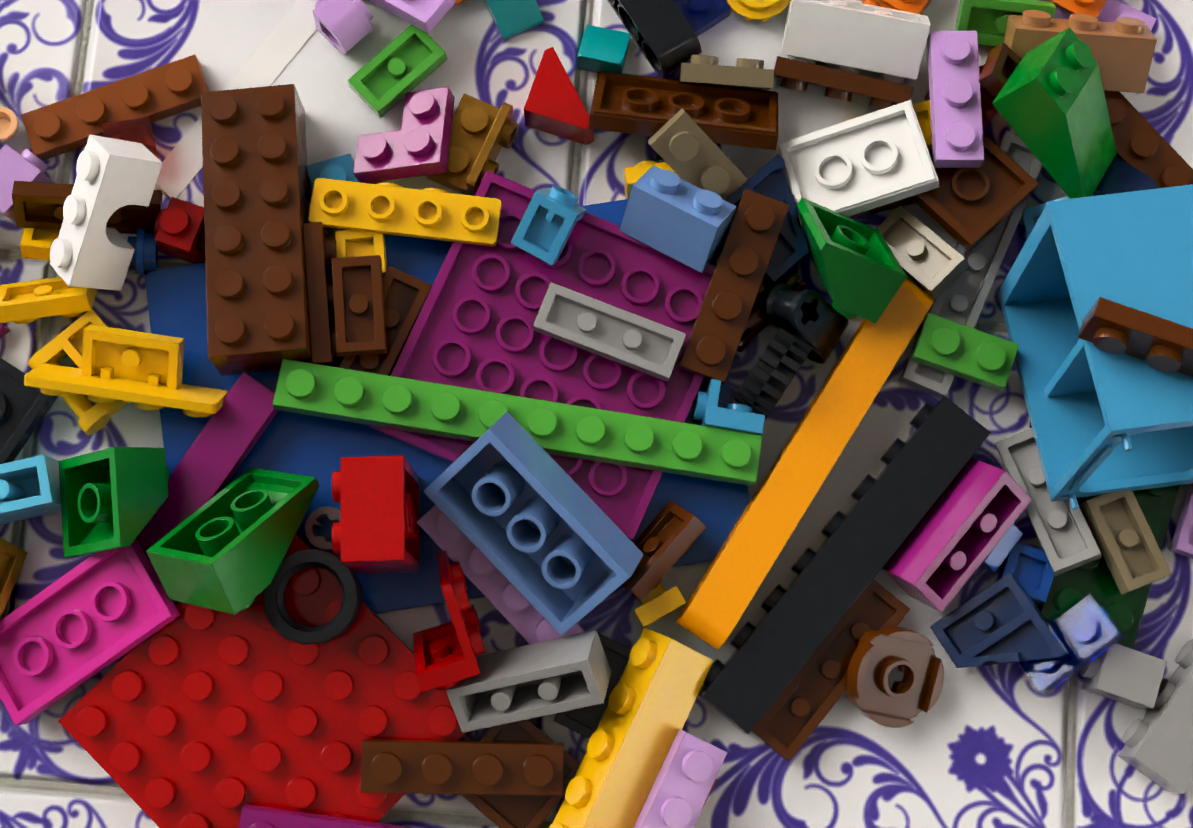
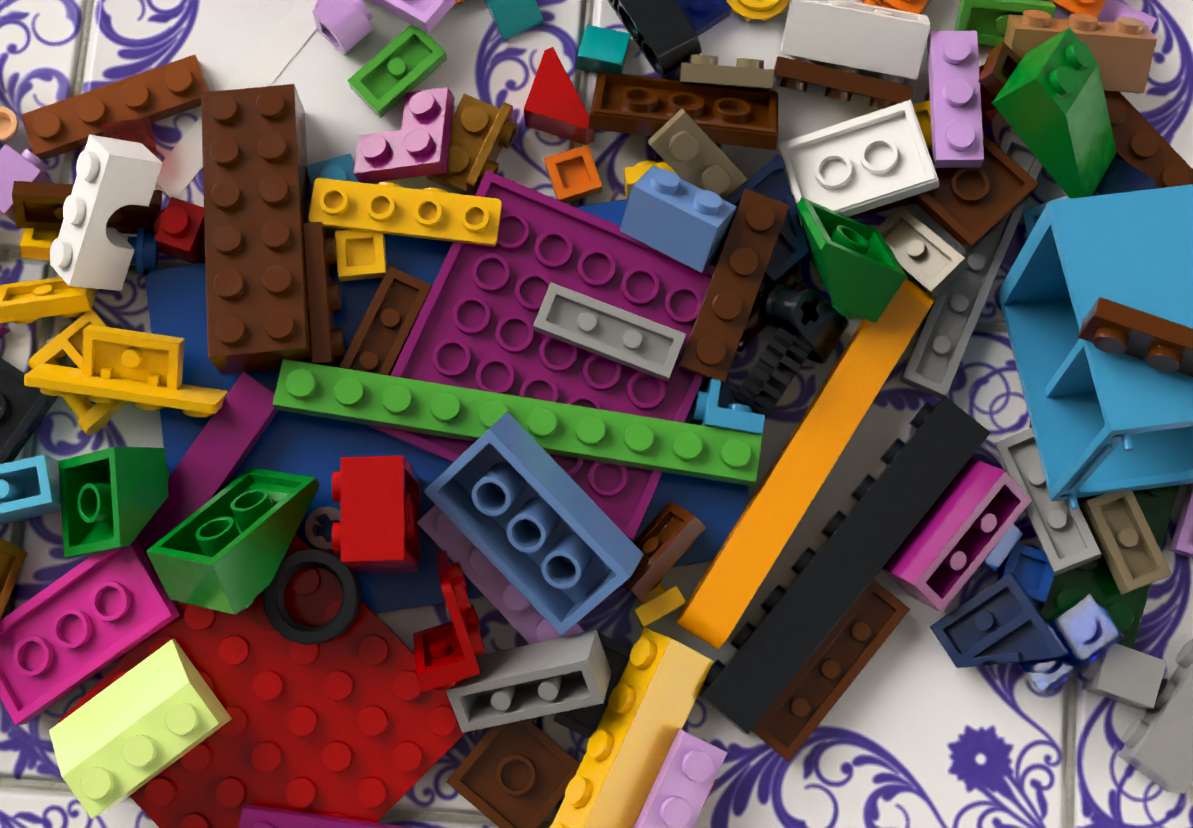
reddish brown plate [331,255,387,357] -> none
reddish brown plate [360,739,564,796] -> none
dark azure bracket [511,185,587,265] -> none
reddish brown plate [846,626,944,728] -> none
bright green plate [910,313,1019,392] -> none
none -> yellowish green slope [49,639,232,819]
none -> orange plate [544,144,603,203]

